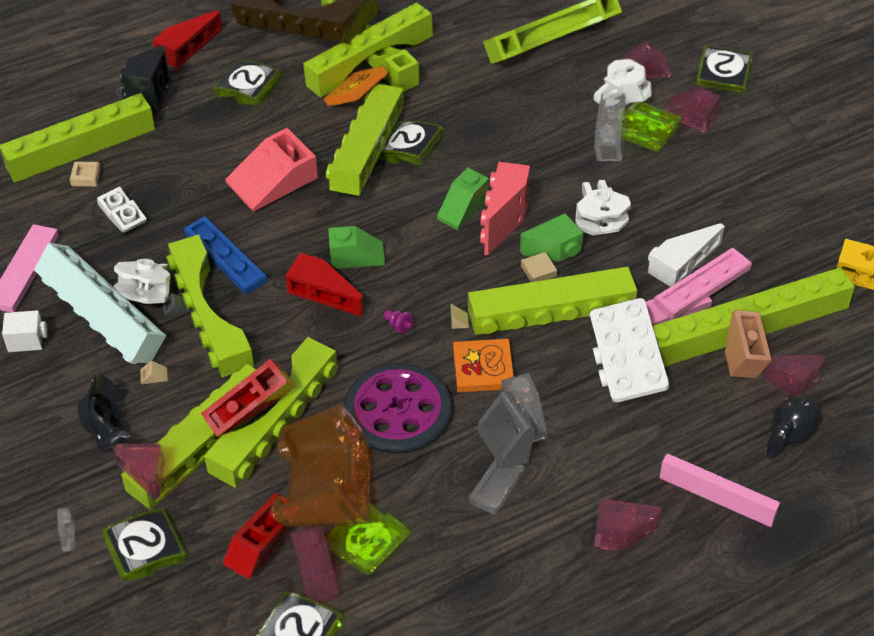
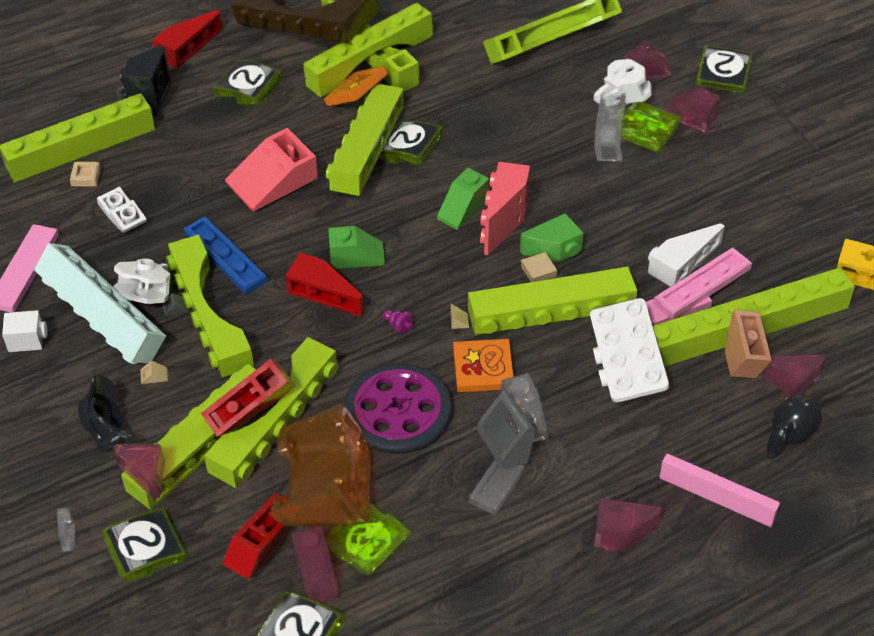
white hinge [575,180,631,235] -> none

